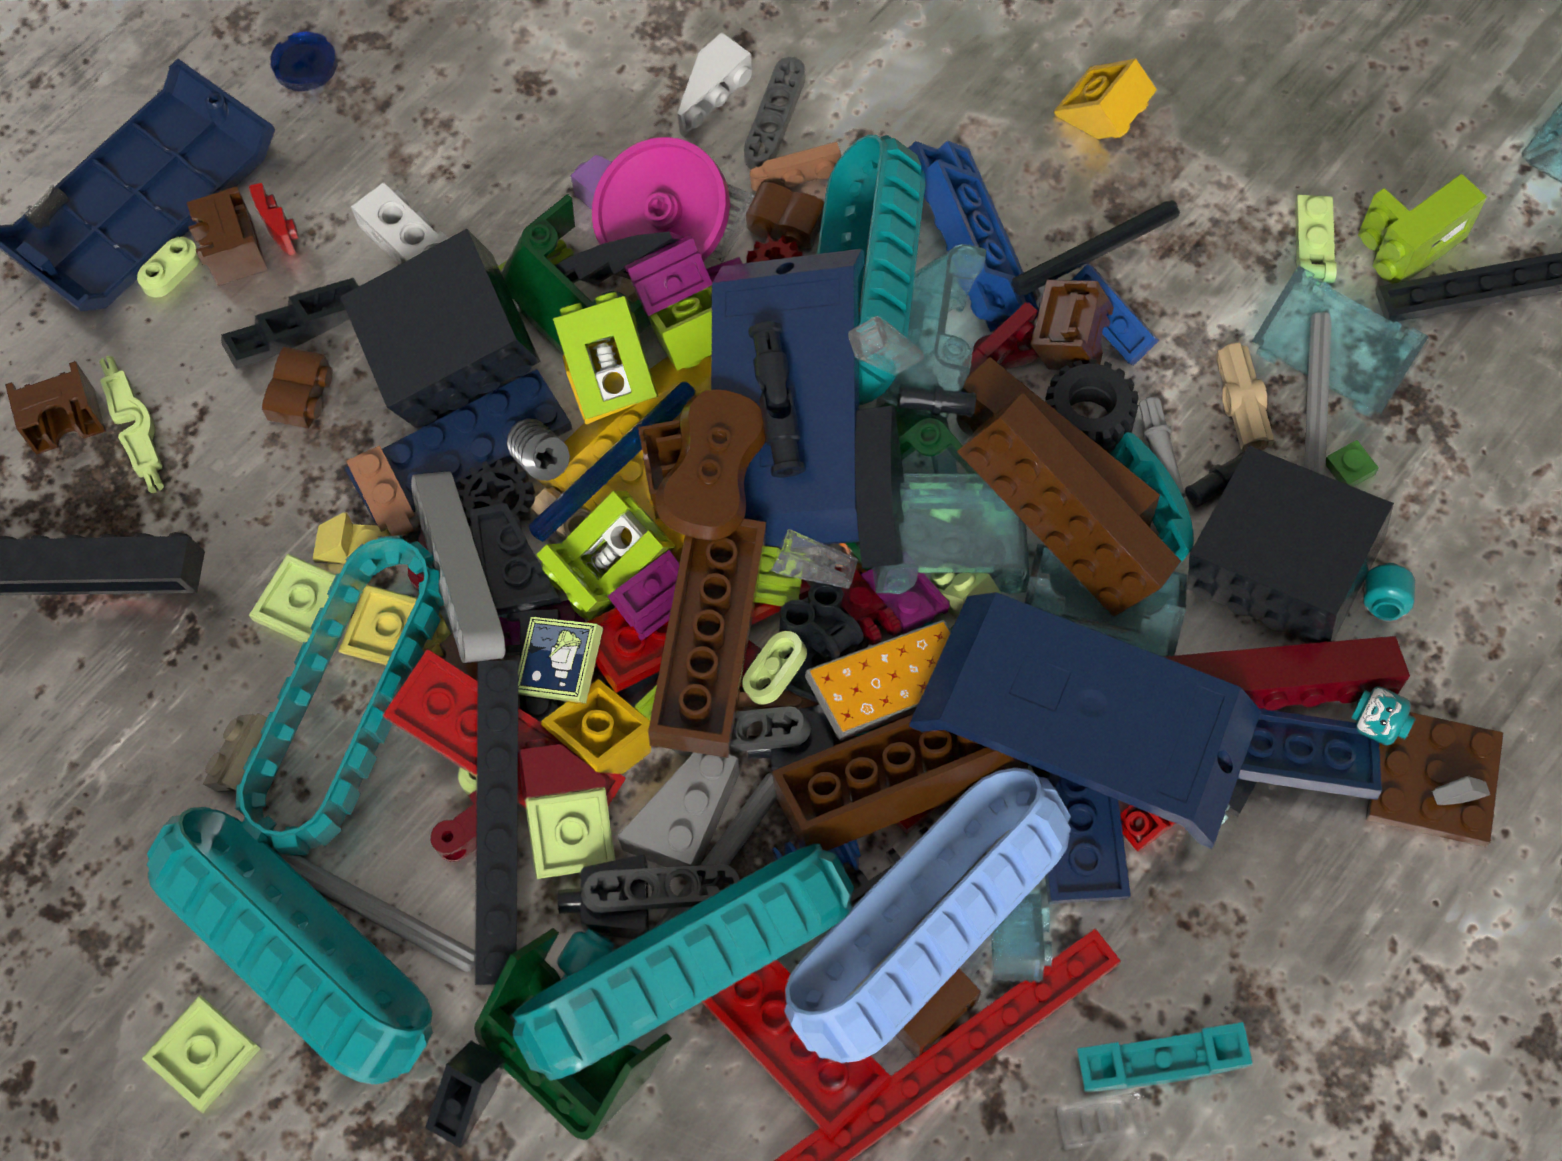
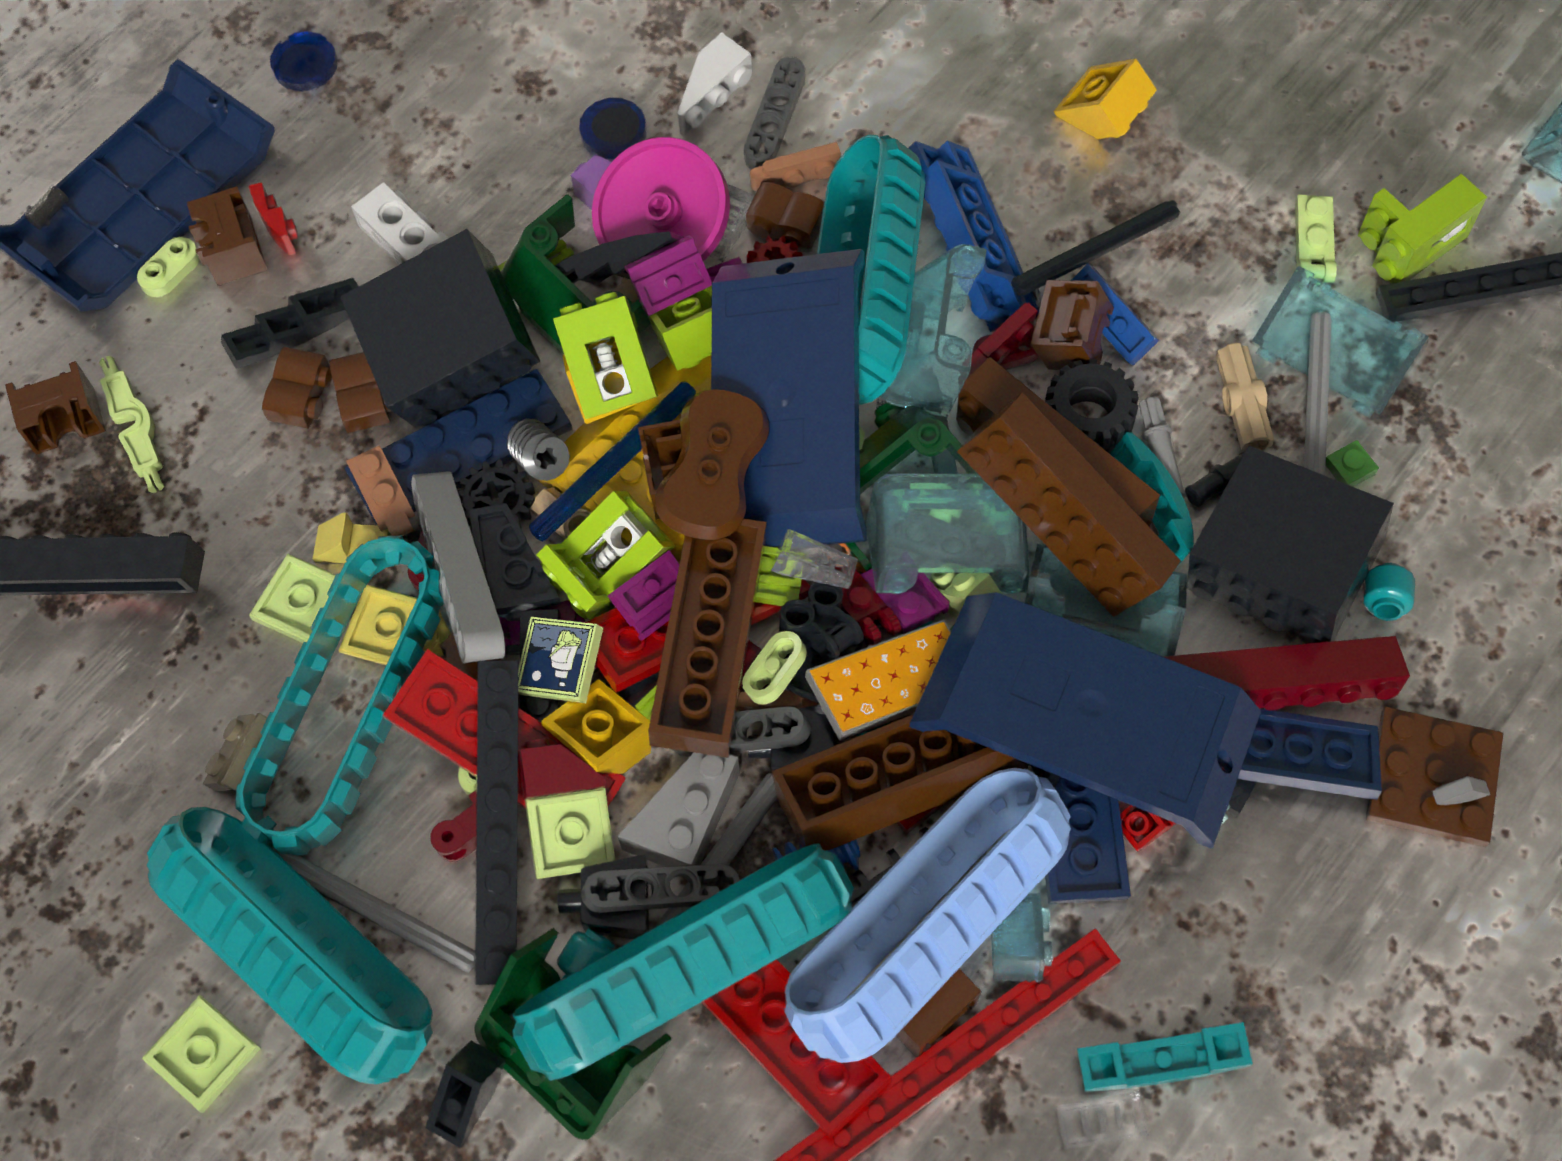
black piece [748,321,806,478] -> none
clear slope [848,316,925,375] -> none
black slope [855,405,905,568] -> none
black pin [897,384,976,417] -> none
teal head [1351,687,1416,745] -> none
none -> reddish brown brick [329,352,391,433]
none -> tile [579,98,647,159]

